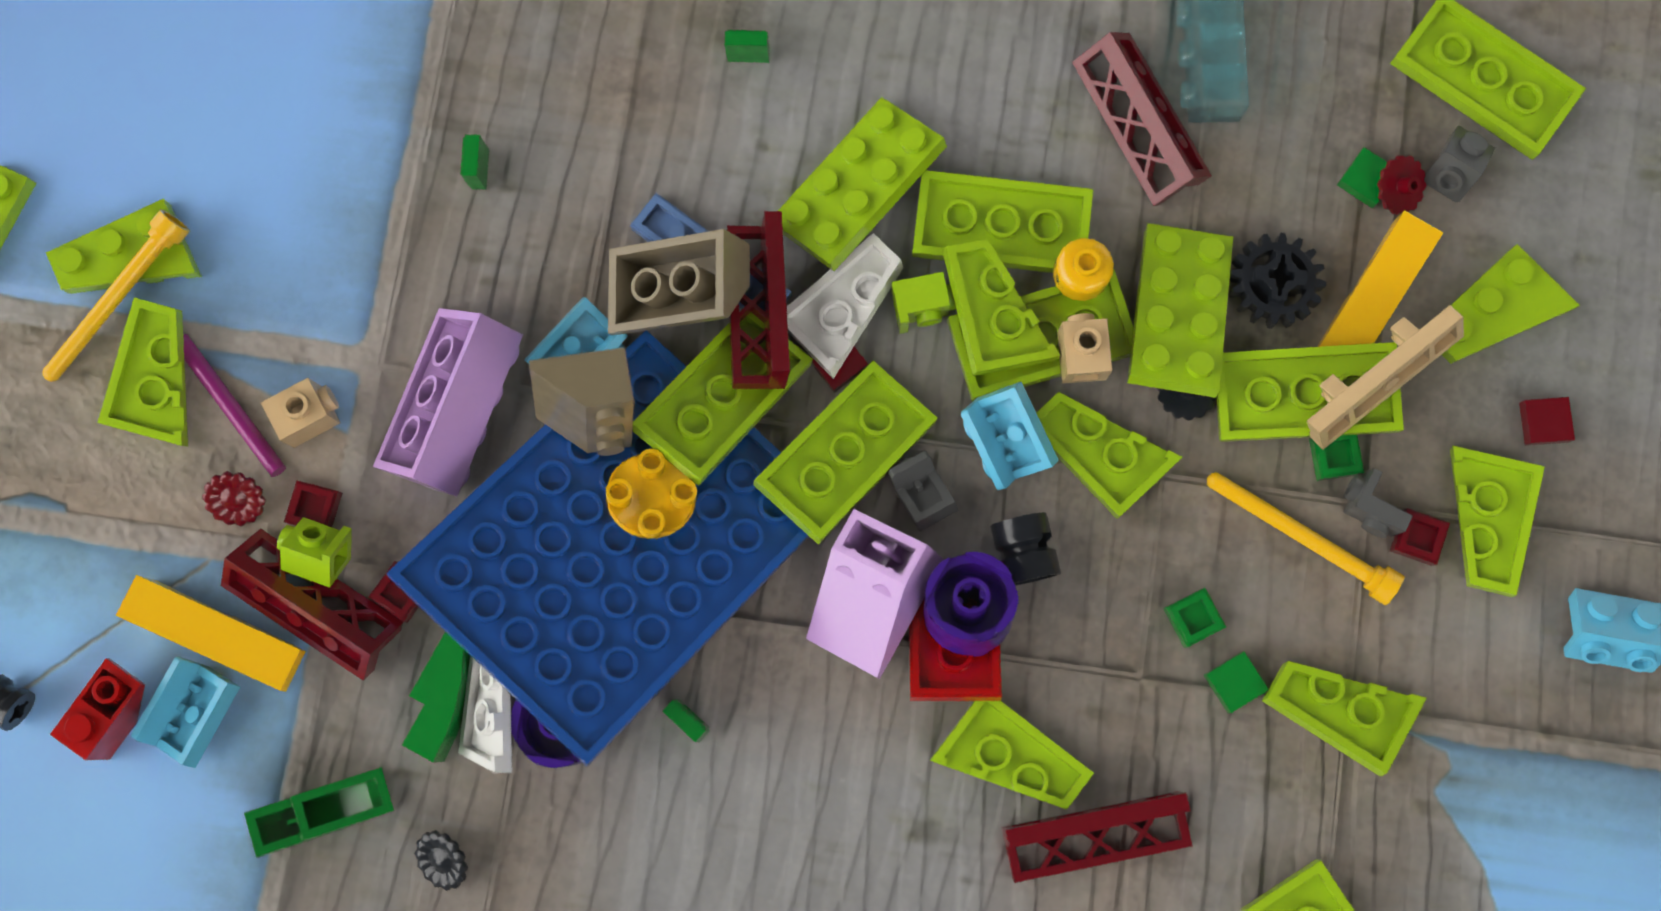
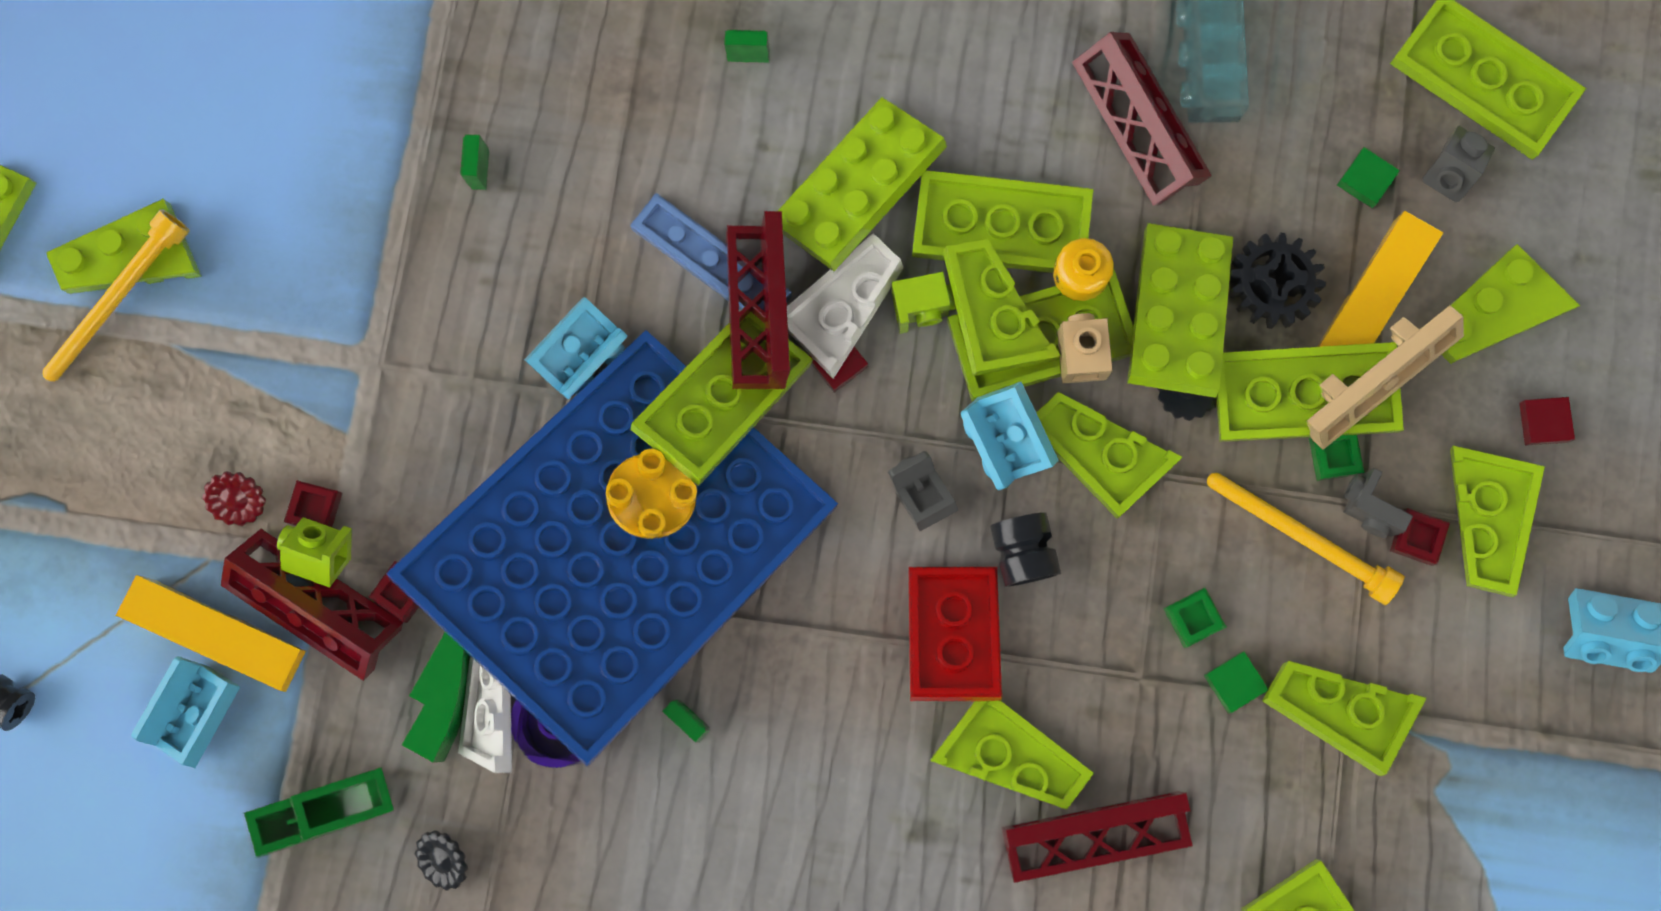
red slope [50,658,145,761] -> none
lime wing [97,297,188,447] -> none
magenta bar [183,334,286,477] -> none
tan brick [261,378,340,448] -> none
lavender slope [373,308,523,497] -> none
dark tan slope [529,348,634,456] -> none
dark tan slope [608,229,750,335] -> none
lime plate [753,360,938,545] -> none
lavender slope [806,509,944,679] -> none
dark purple brick [923,551,1018,657] -> none
dark red piece [1377,155,1426,215] -> none

